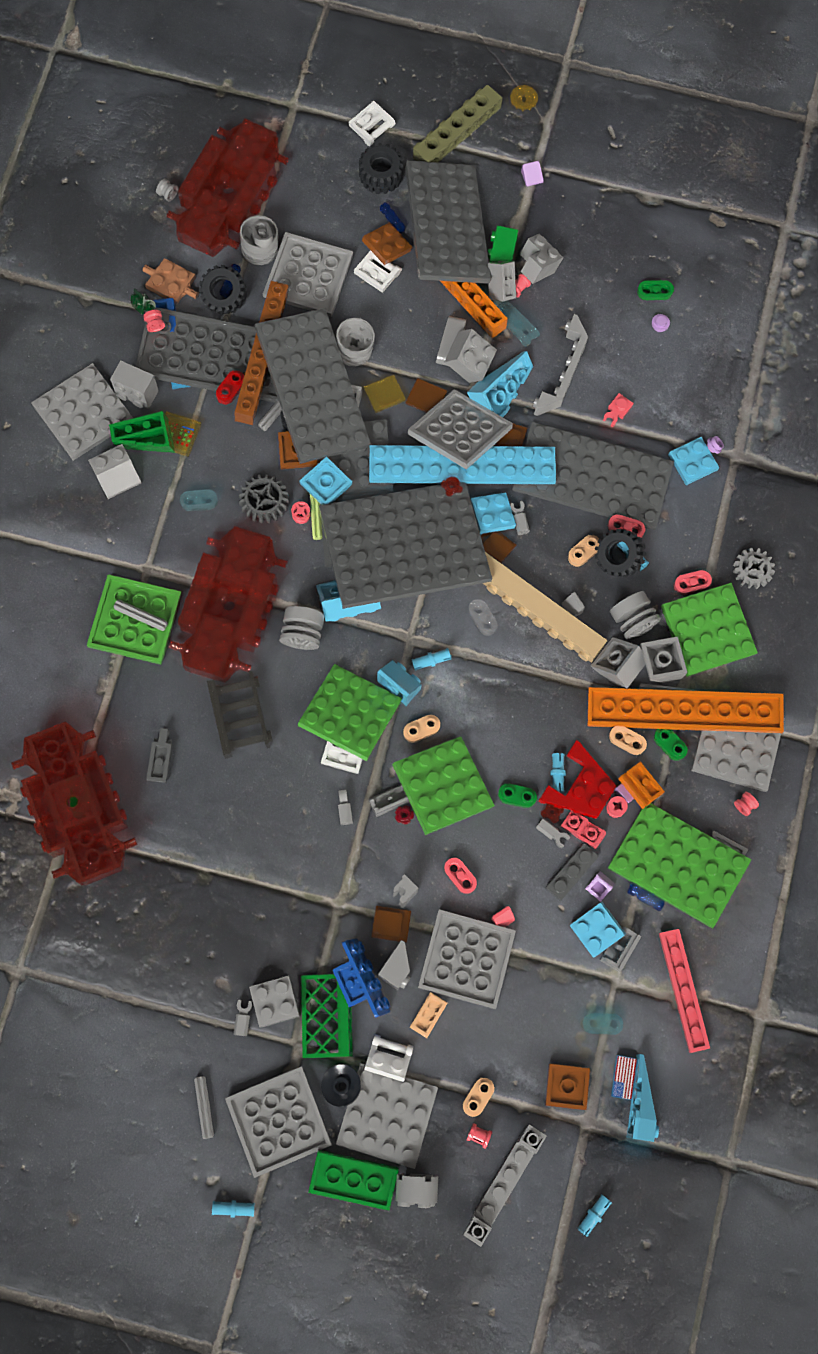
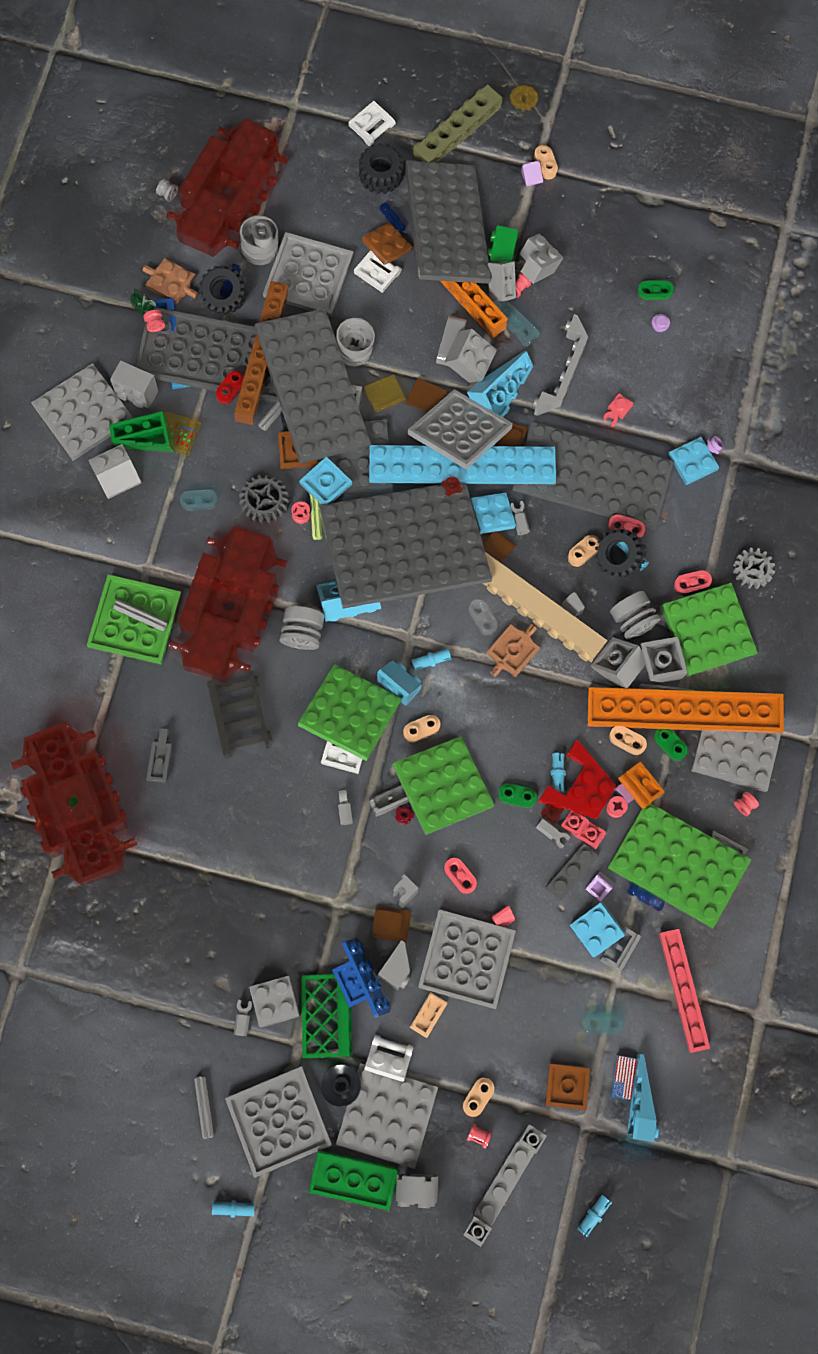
none -> nougat plate [486,624,540,678]
none -> light nougat plate [534,145,558,179]

